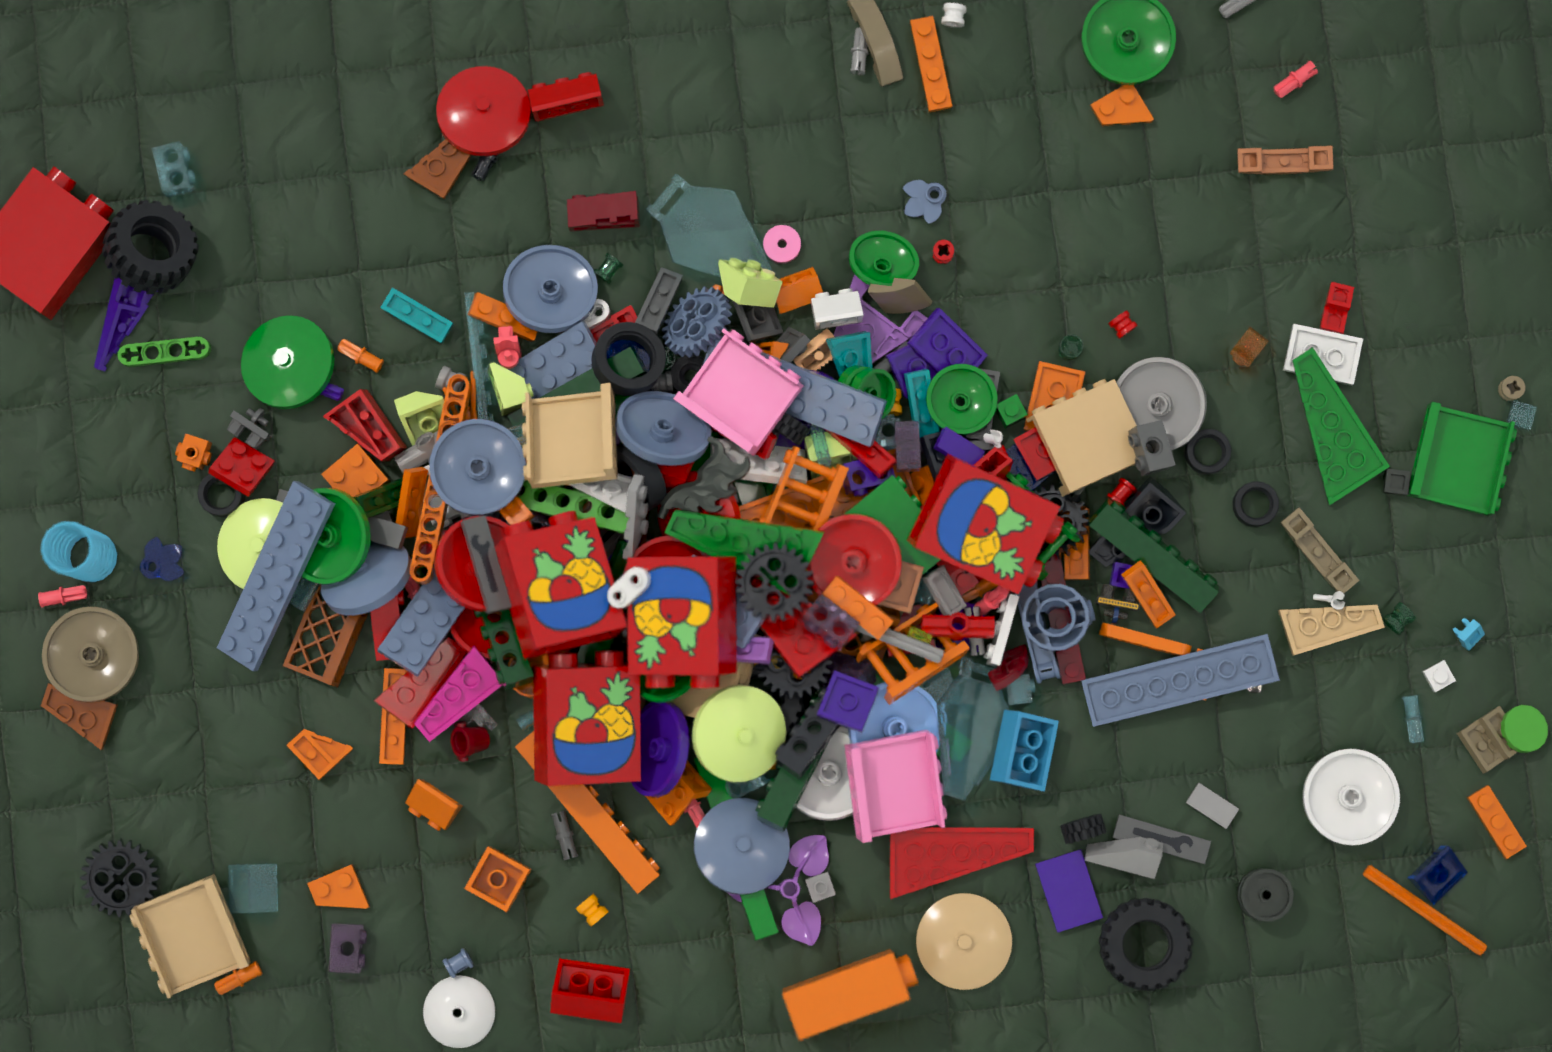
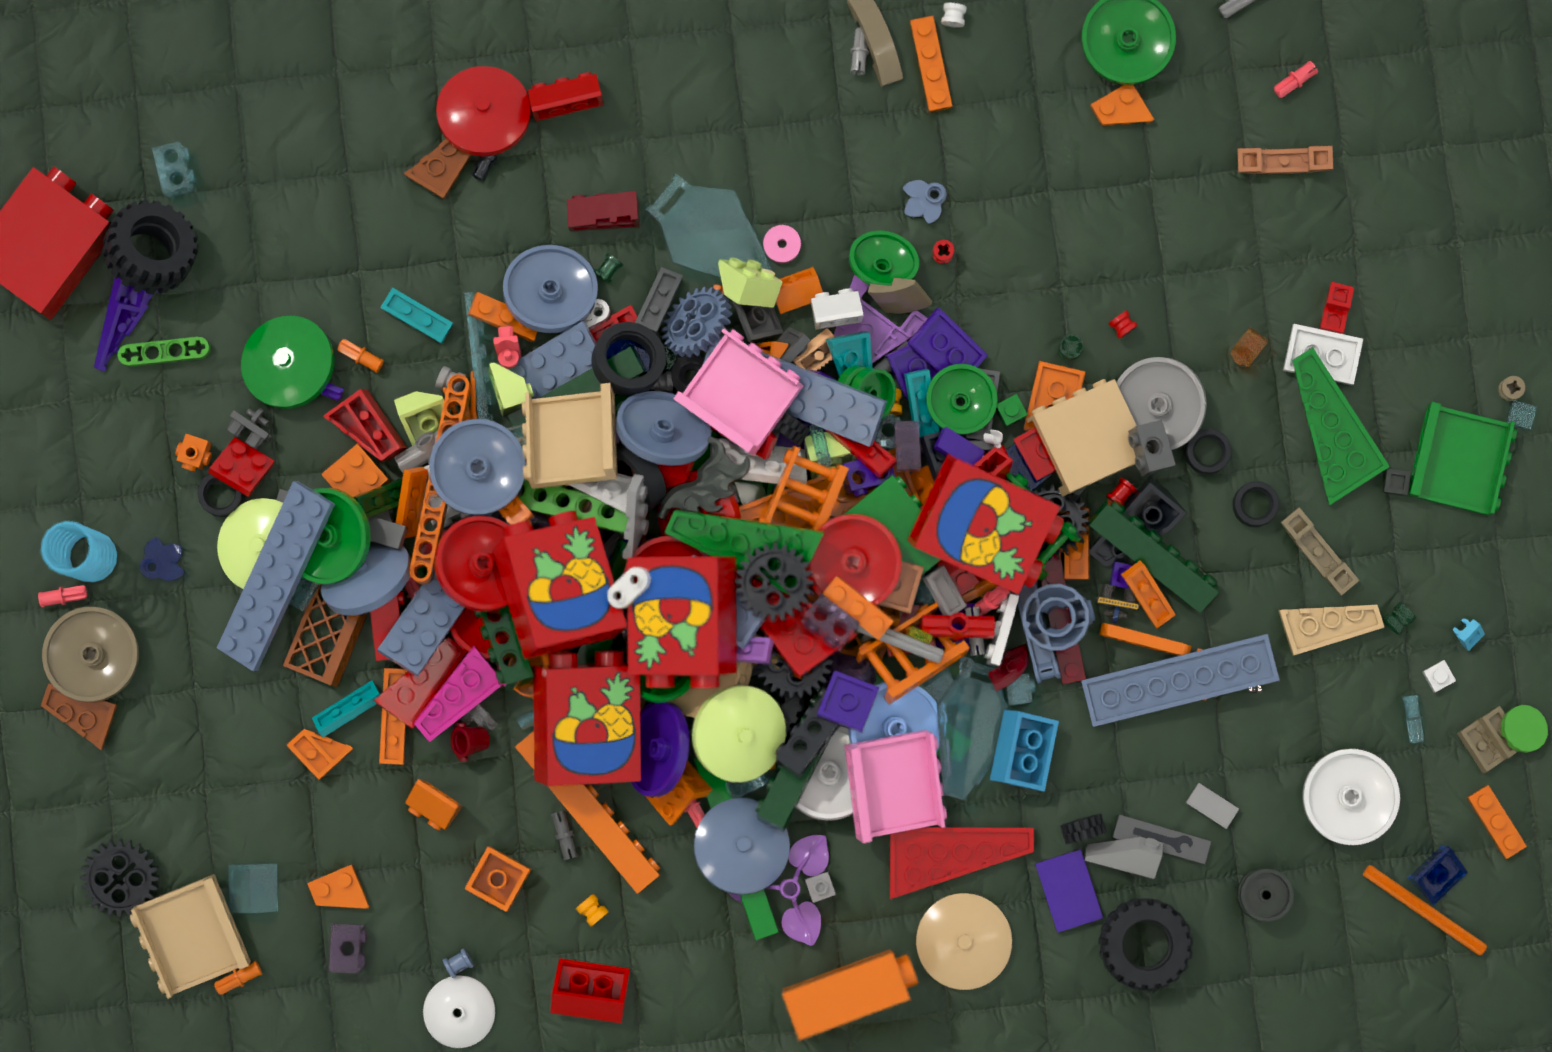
dark grey tile [461,516,512,614] -> none
white hand [1313,591,1345,610] -> none
none -> teal plate [312,680,381,738]

